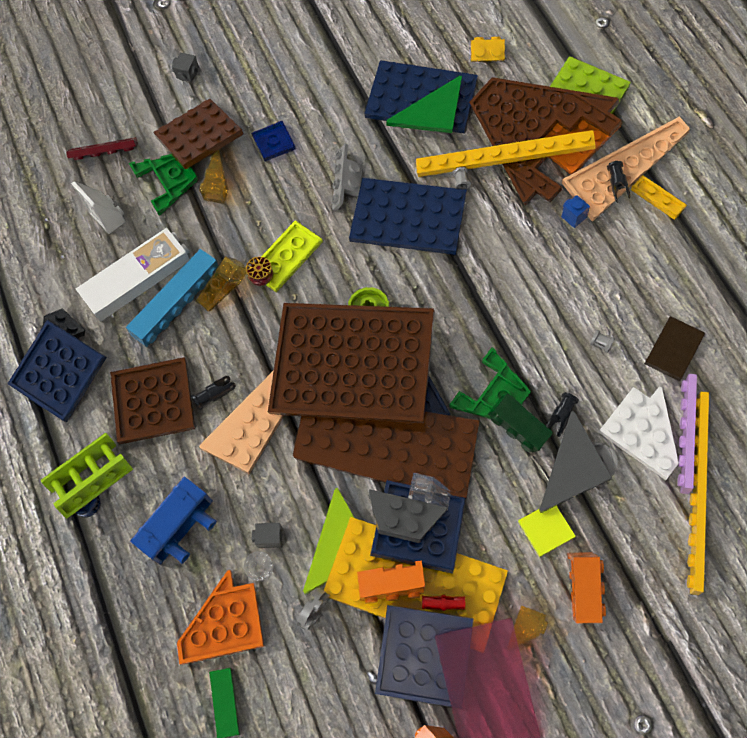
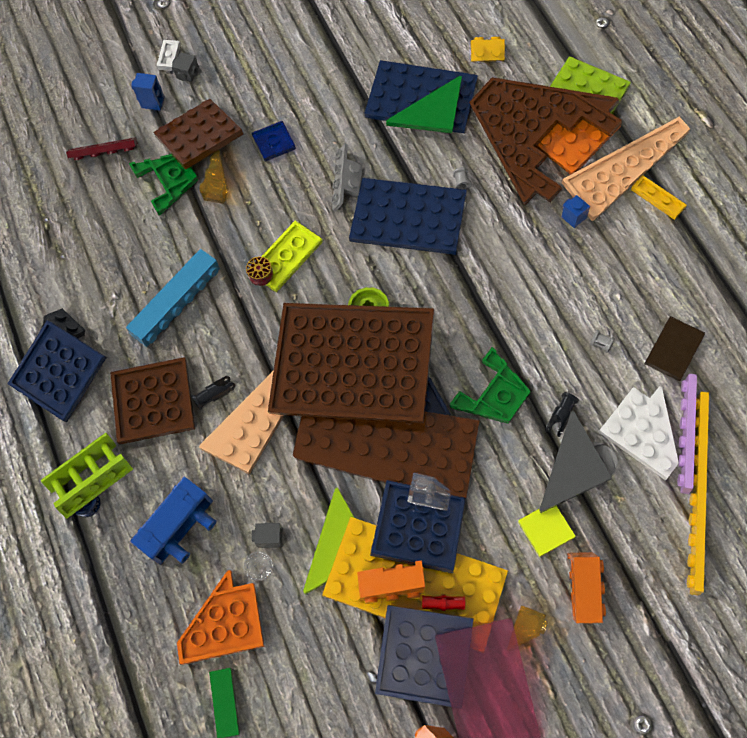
white slope [71,181,125,234] -> none
white brick [76,228,190,322] -> none
clear yellow slope [196,256,248,312] -> none
light grey plate [297,587,330,631] -> none
dark grey wing [368,489,447,543] -> none
yellow plate [416,130,596,177] -> none
dark green brick [488,393,553,453] -> none
black piece [607,161,630,203] -> none
none -> blue brick [132,73,165,110]
none -> white plate [157,40,181,71]

